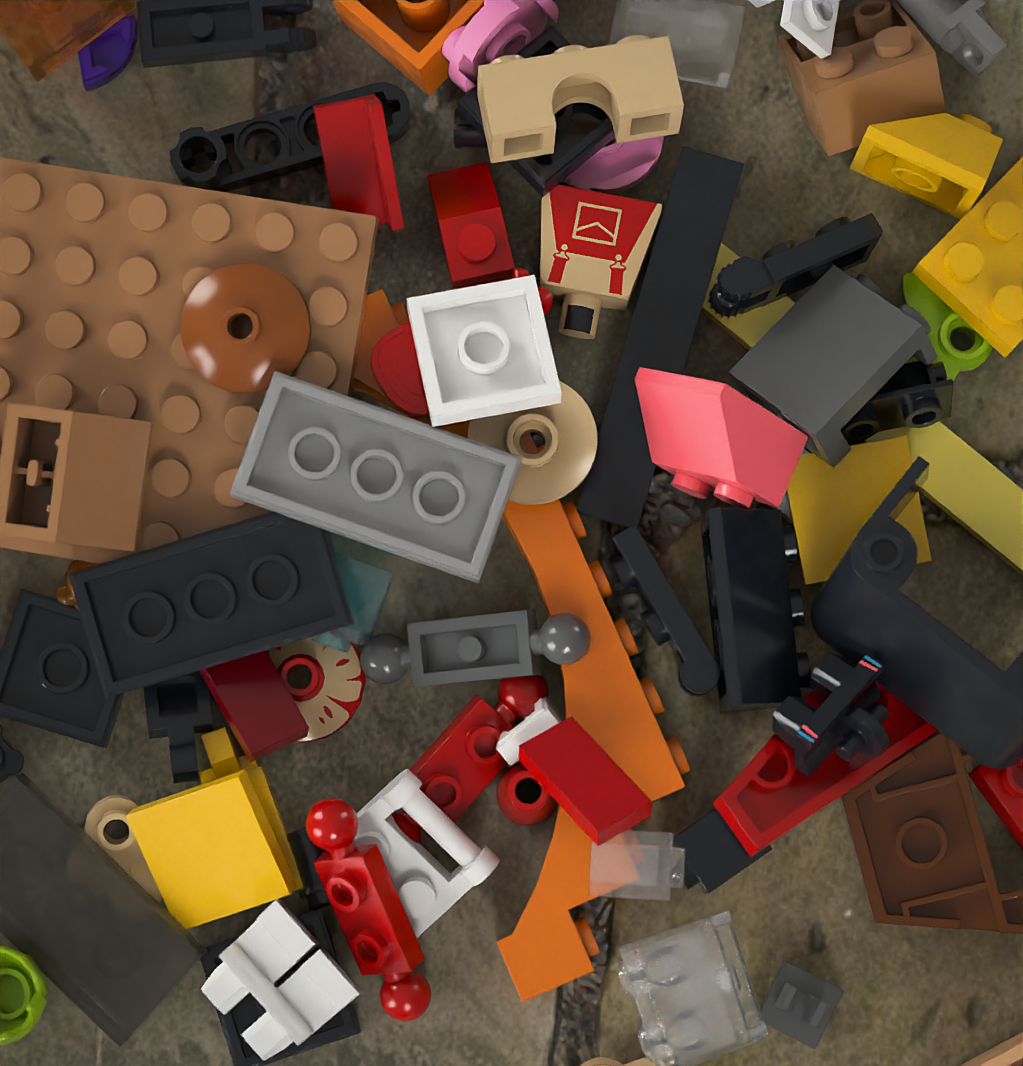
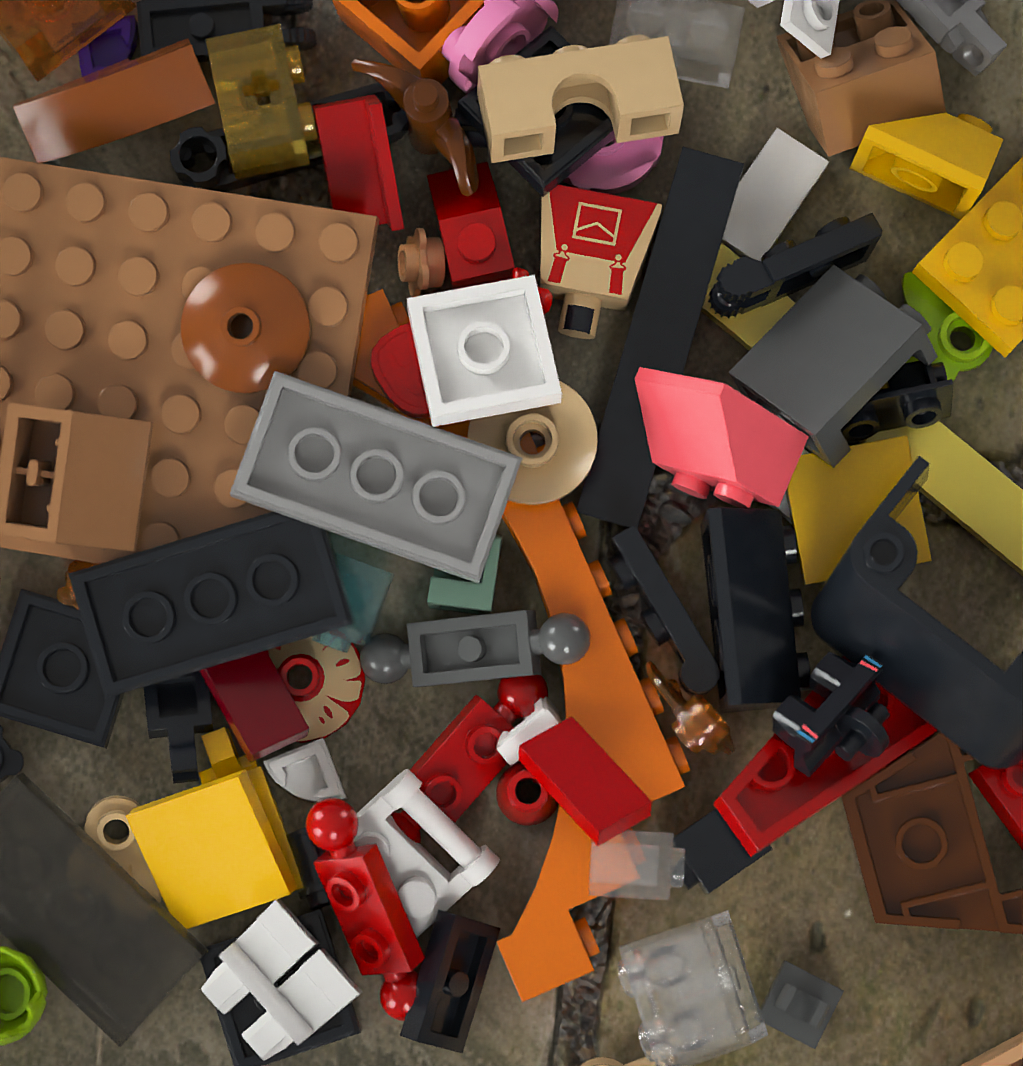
none -> dark orange slope [13,38,215,163]
none -> clear yellow brick [205,24,318,179]
none -> white tile [263,738,347,803]
none -> reddish brown plant [351,59,479,196]
none -> light nougat plate [398,228,445,297]
none -> black plate [400,910,501,1053]
none -> sand green panel [427,535,502,615]
none -> clear orange plate [646,660,735,755]
none -> white tile [722,128,829,262]

